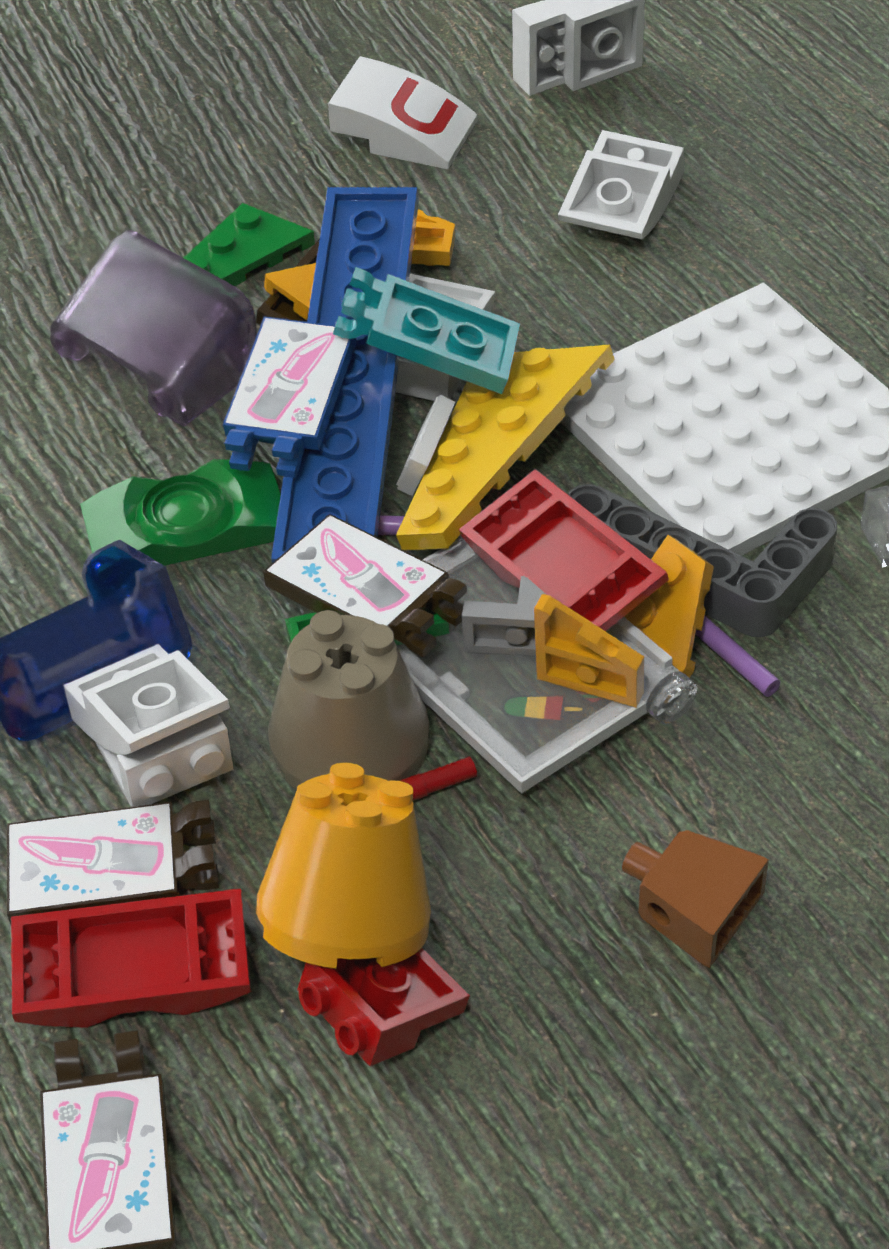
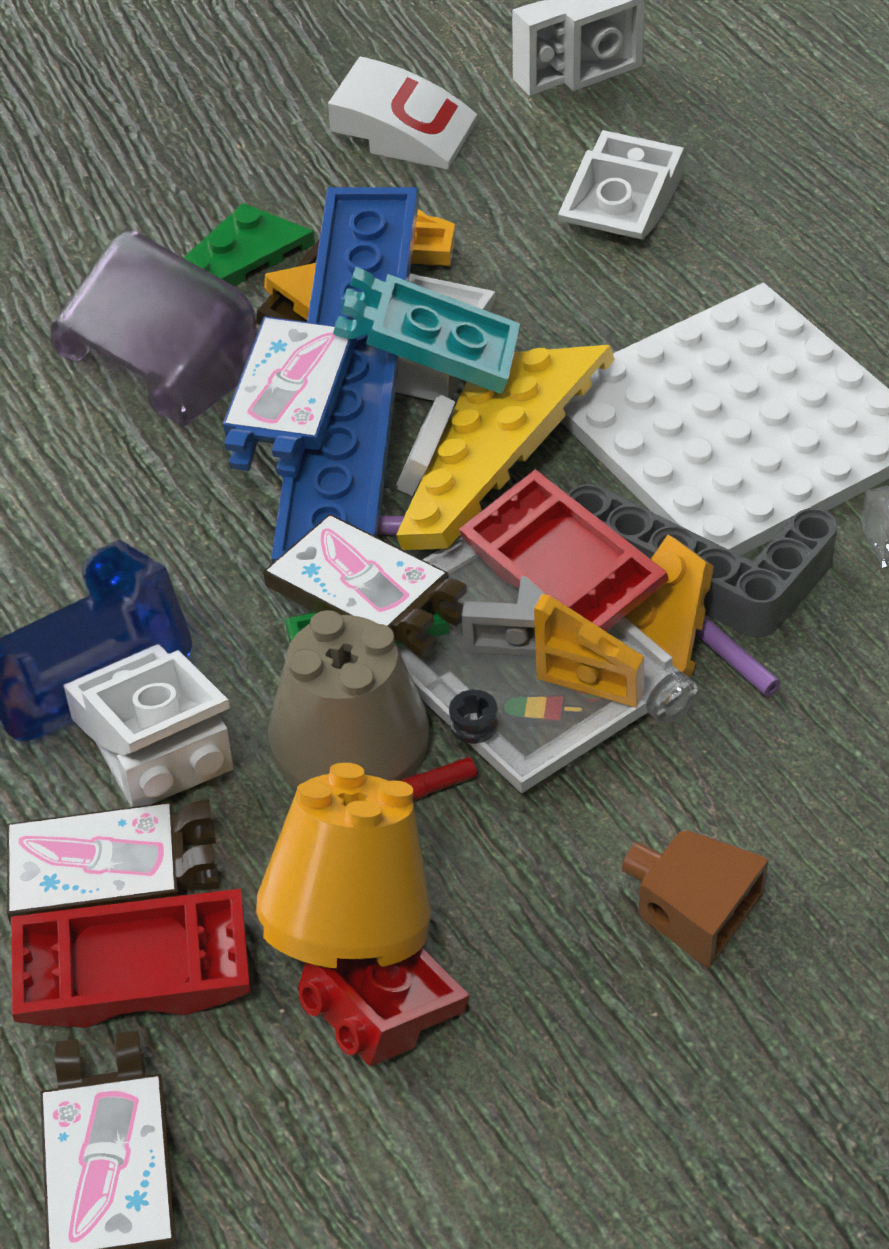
green slope [80,459,281,580] -> none
none -> black bush [449,689,498,744]

